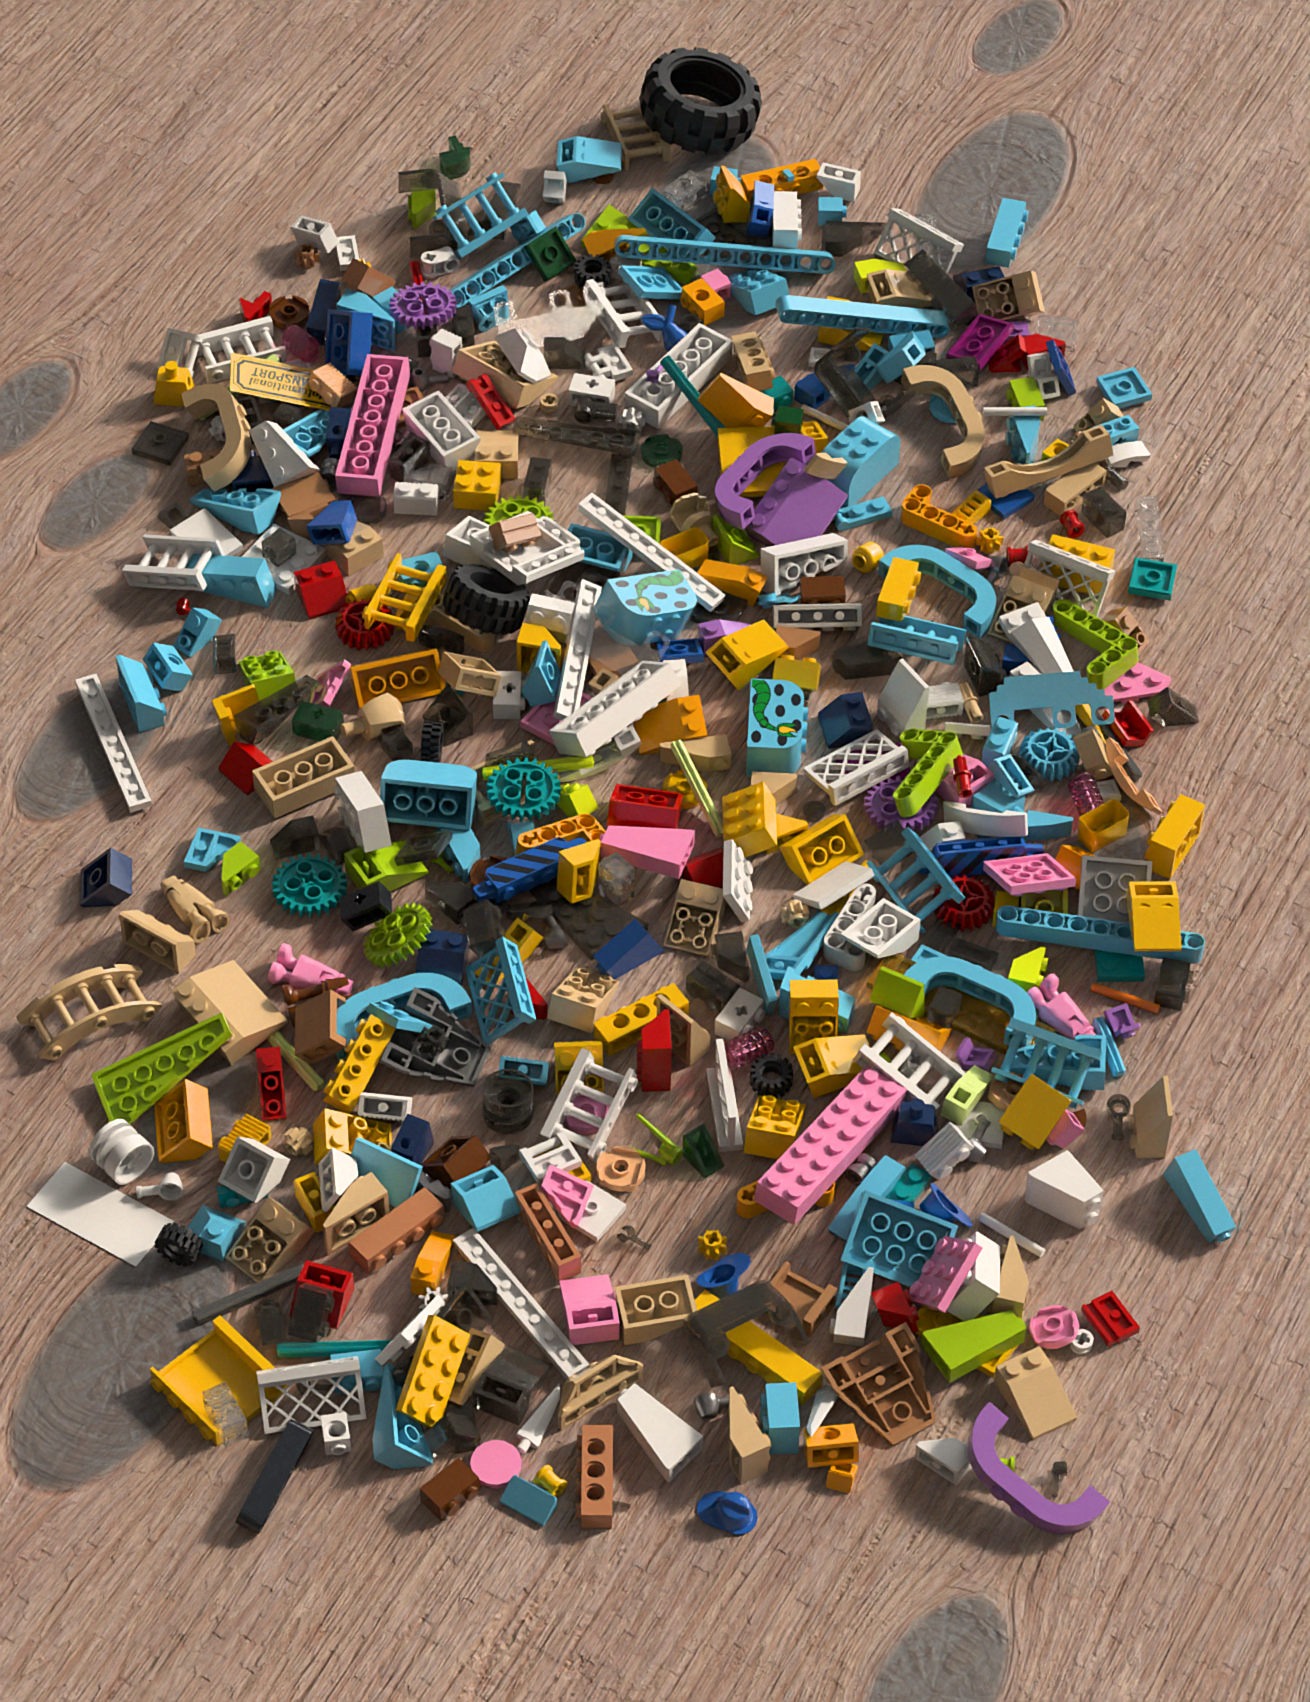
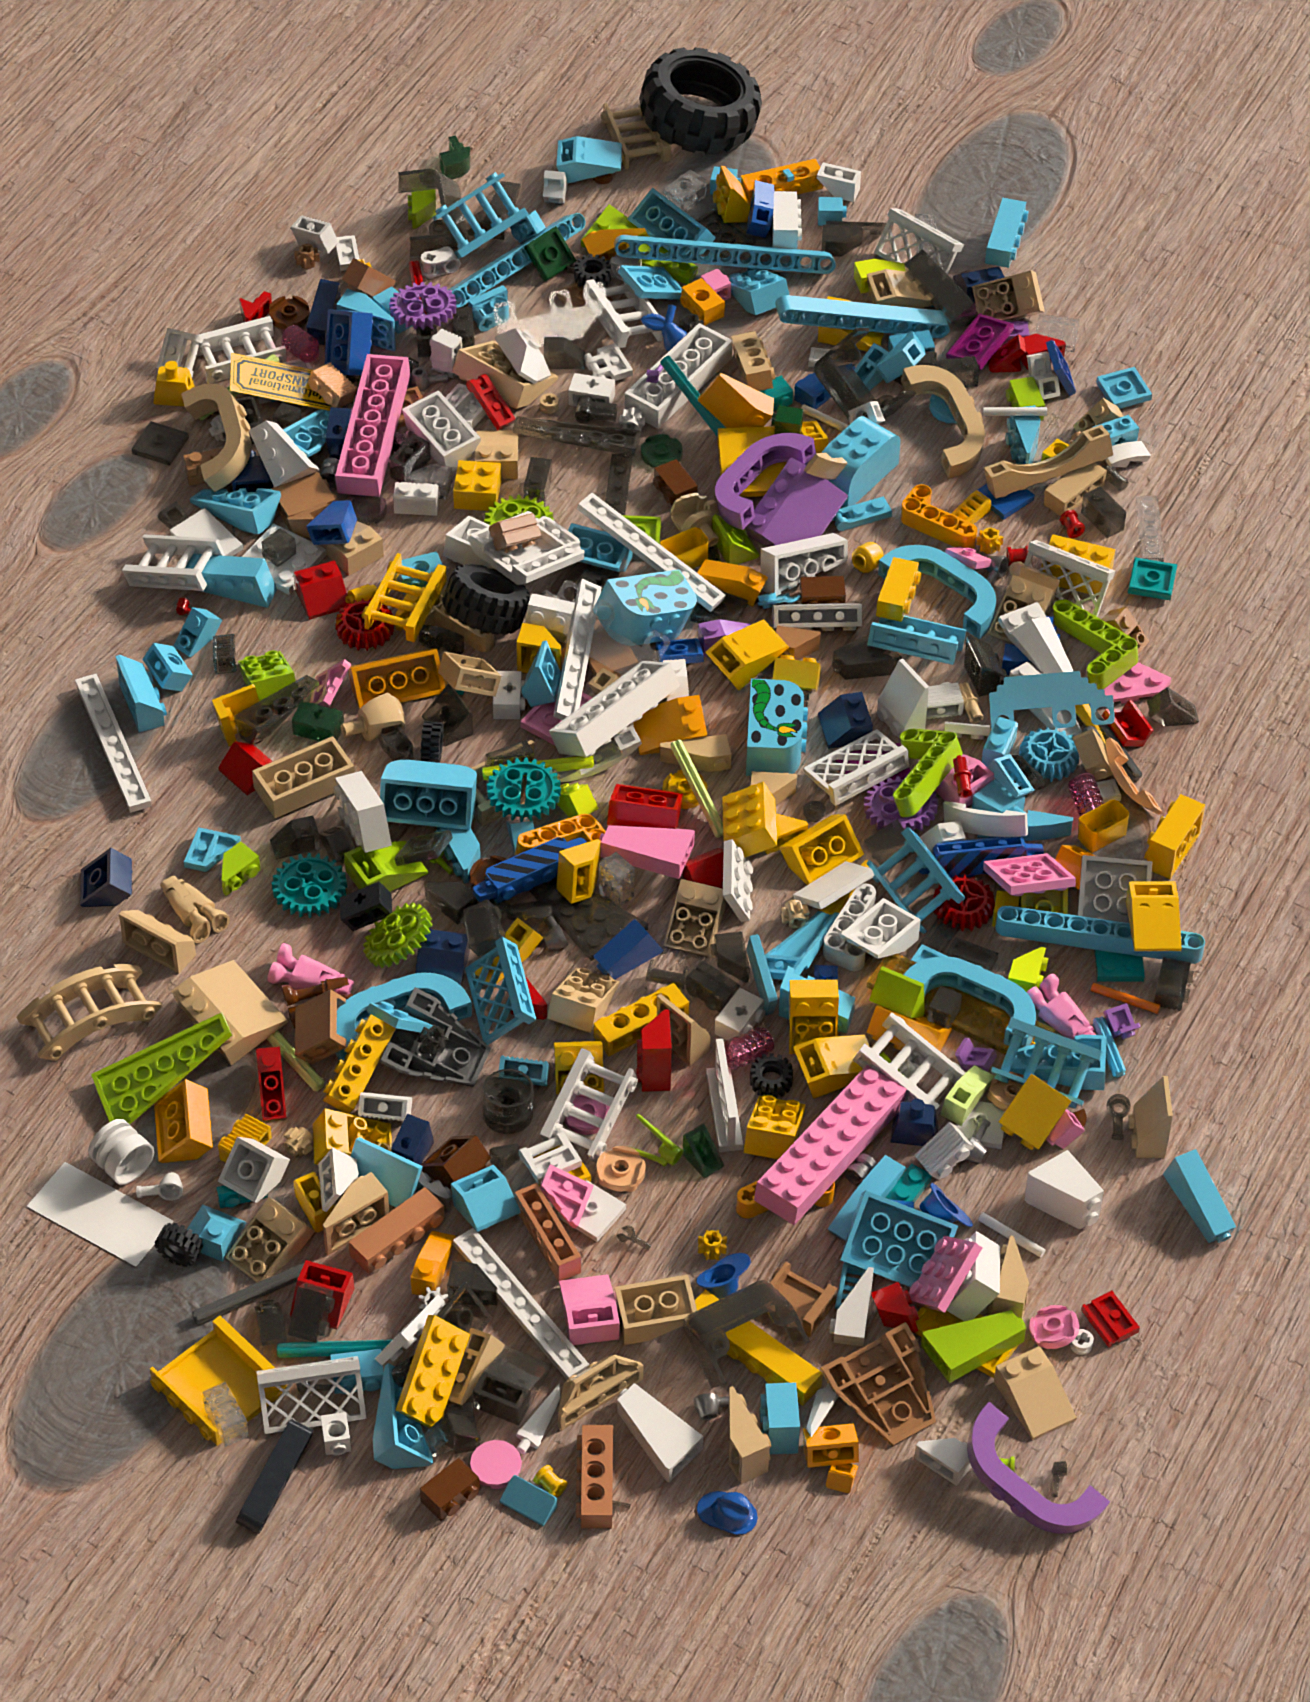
none -> clear smoke piece [645,959,689,995]

